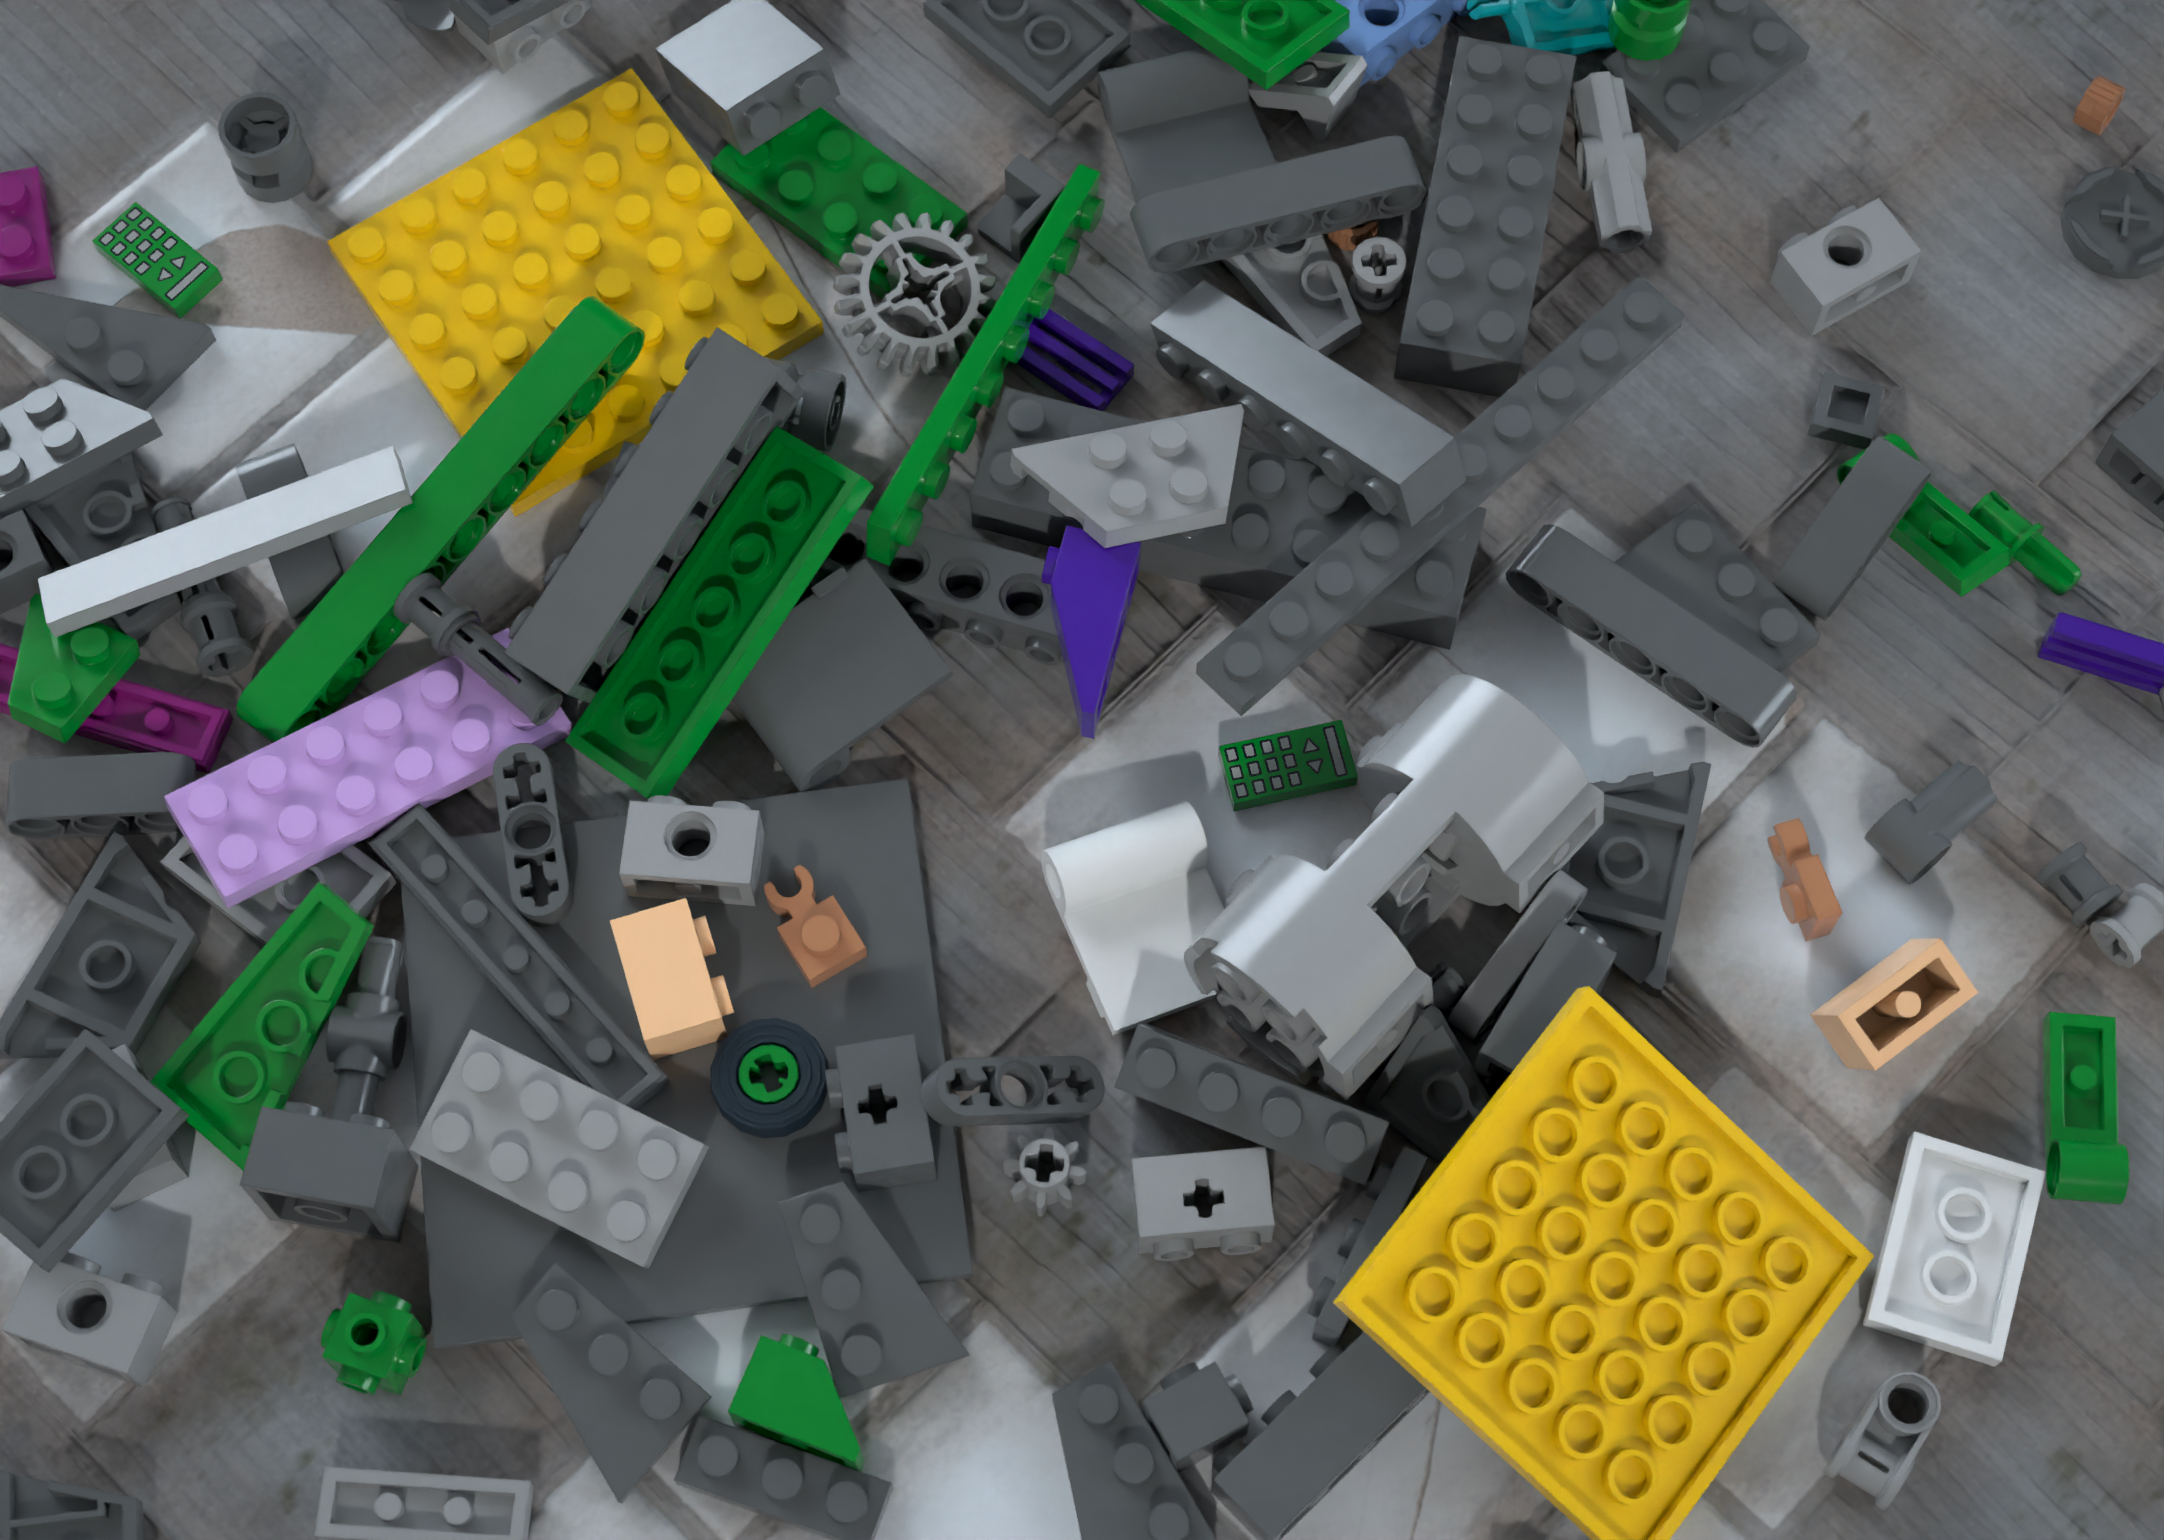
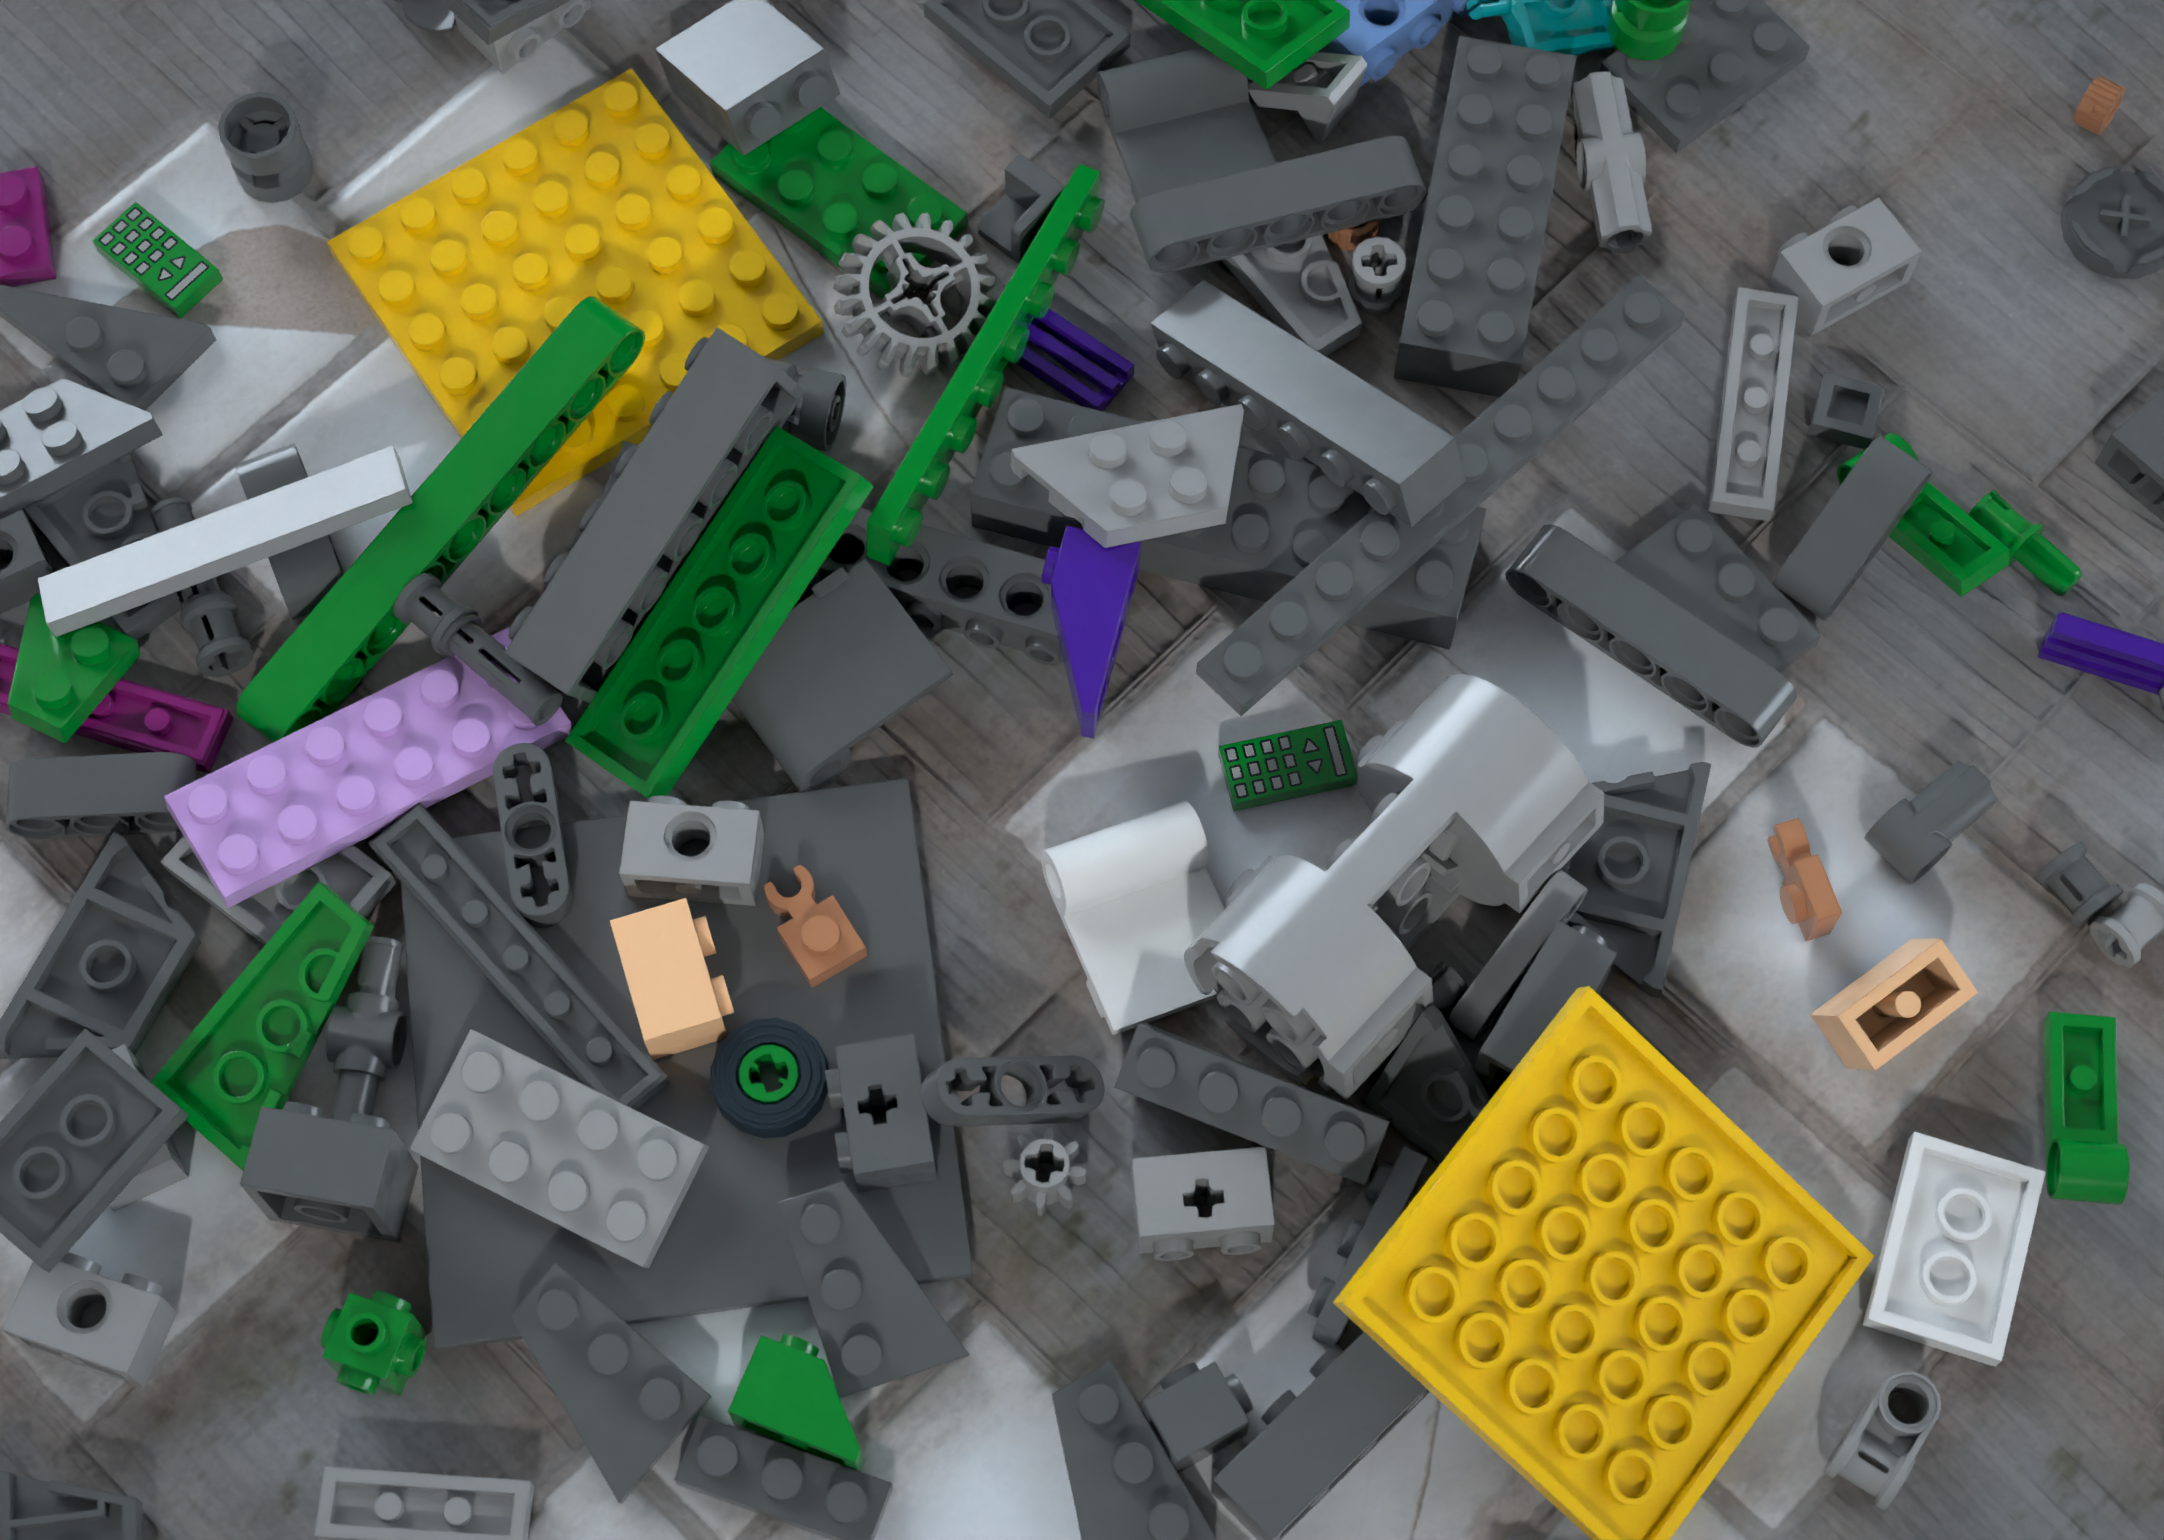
none -> light grey plate [1708,287,1799,521]

